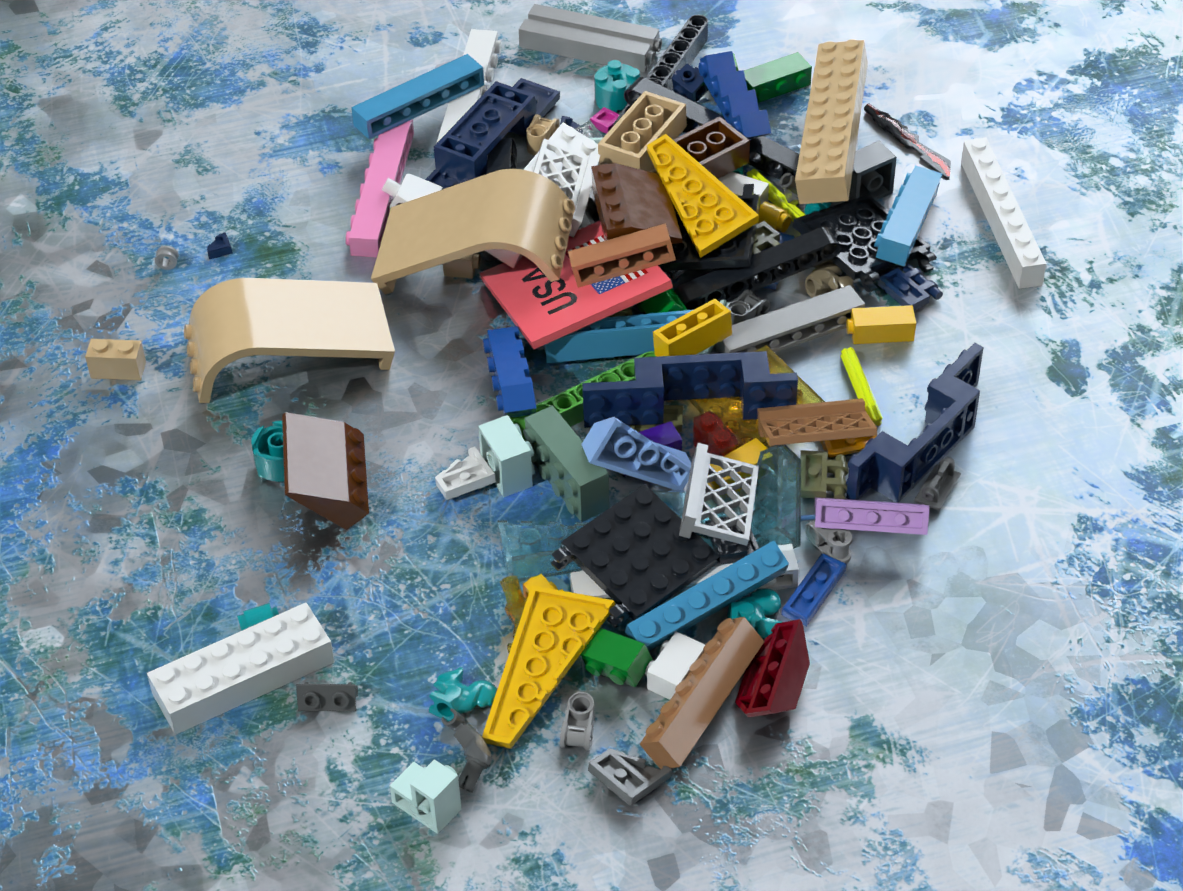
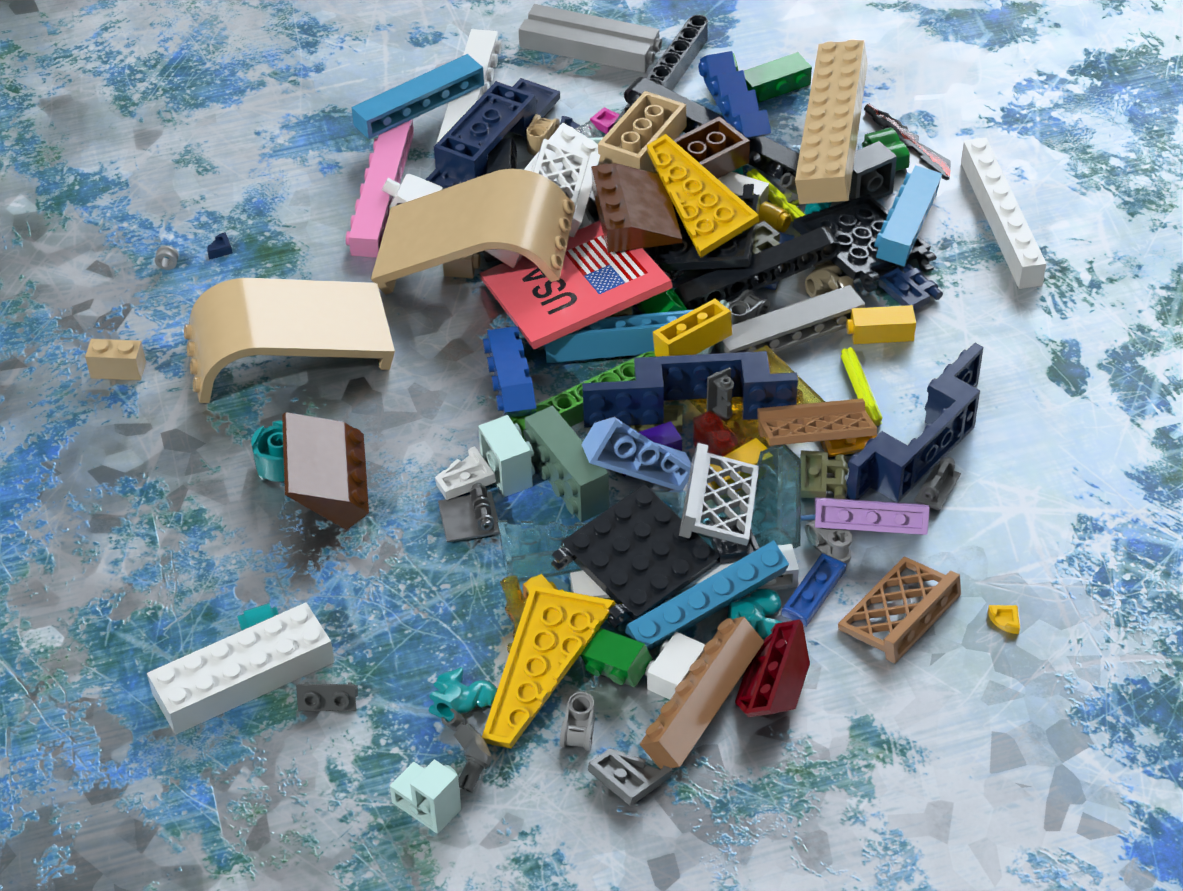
nougat brick [568,223,676,288] -> none
teal brick [594,60,640,113] -> none
dark blue brick [672,63,708,103] -> none
none -> flat silver hinge [438,483,501,543]
none -> dark grey hinge [706,367,734,421]
none -> medium nougat fence [838,556,961,664]
none -> green brick [862,127,910,171]
none -> yellow tile [988,605,1020,634]

